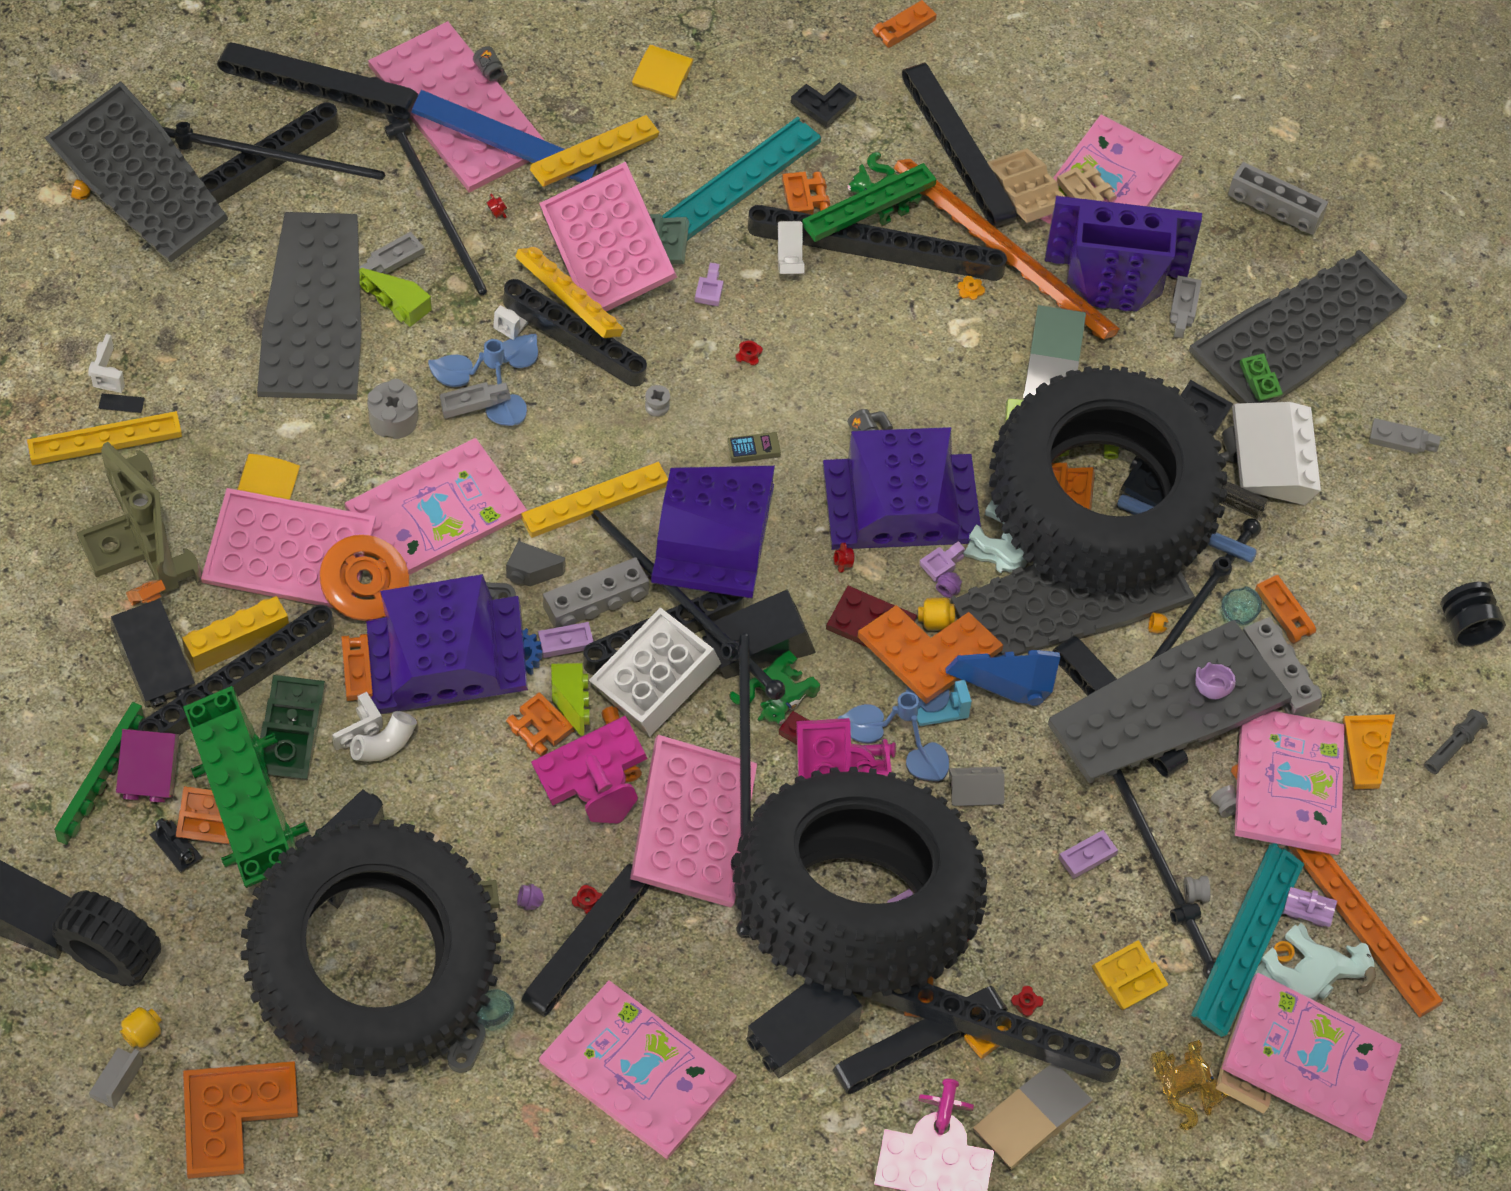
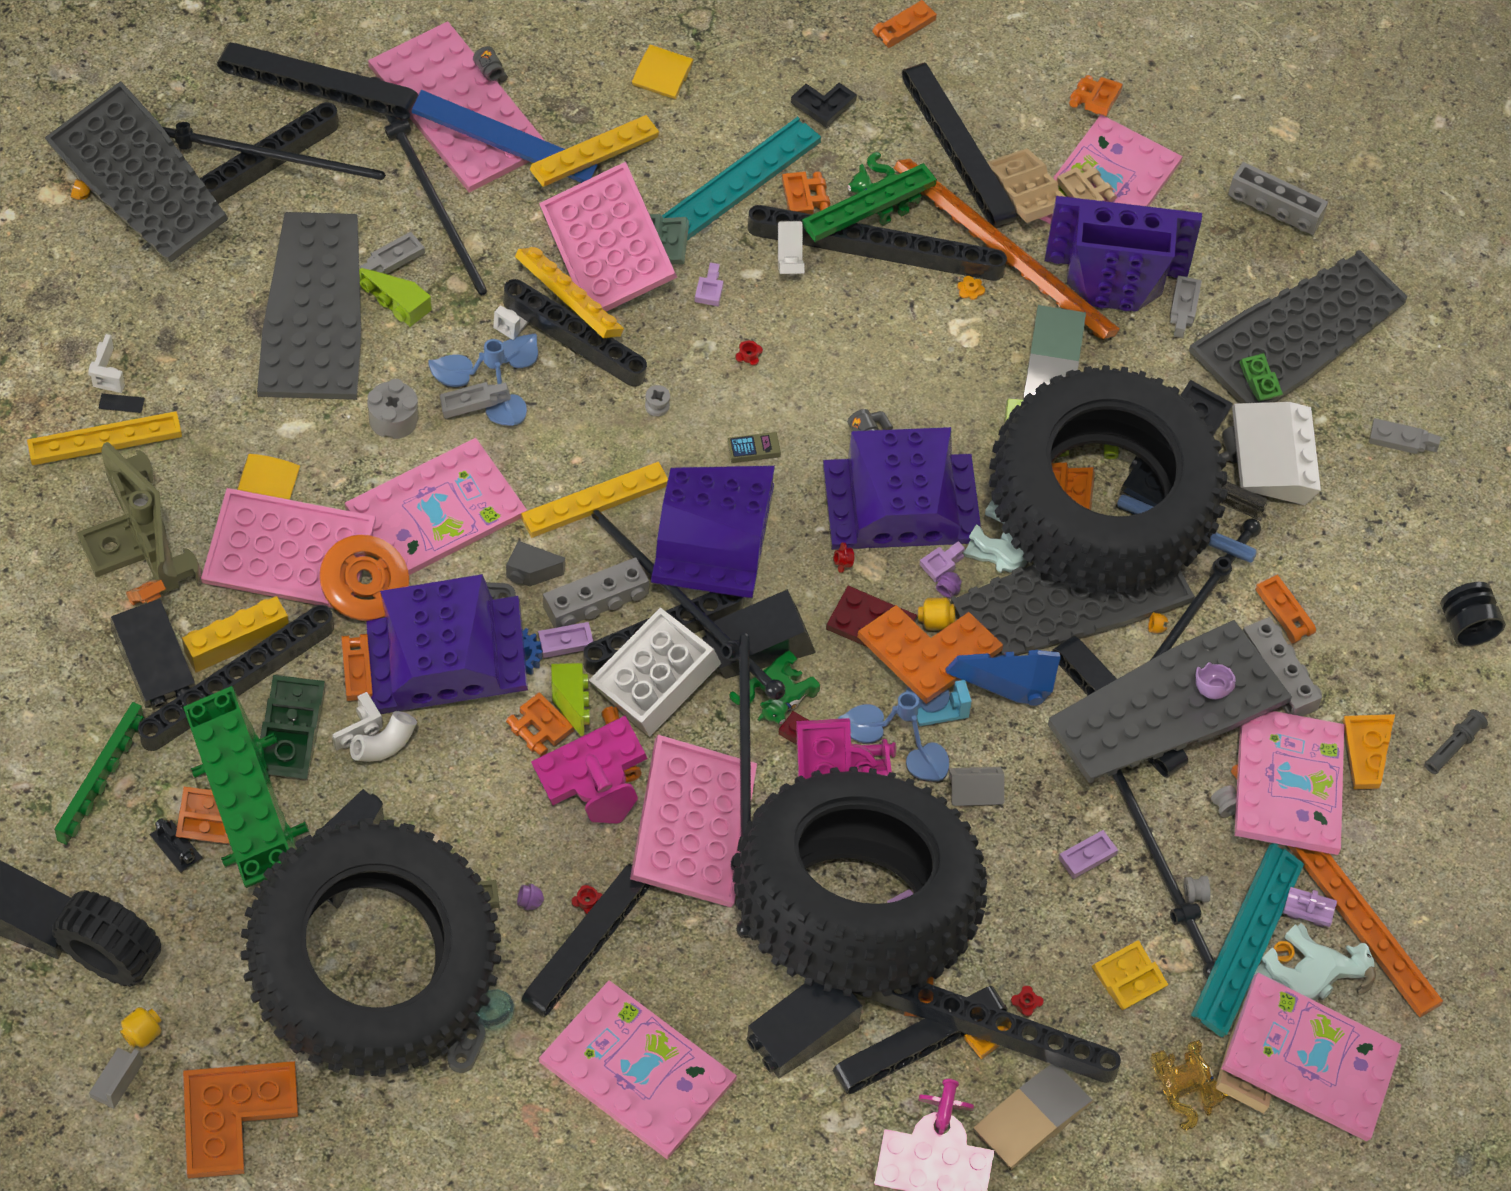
magenta brick [116,729,179,803] -> none
red plate [486,193,507,219] -> none
clear light blue hair [1221,586,1262,626] -> none
none -> orange plate [1069,75,1123,116]

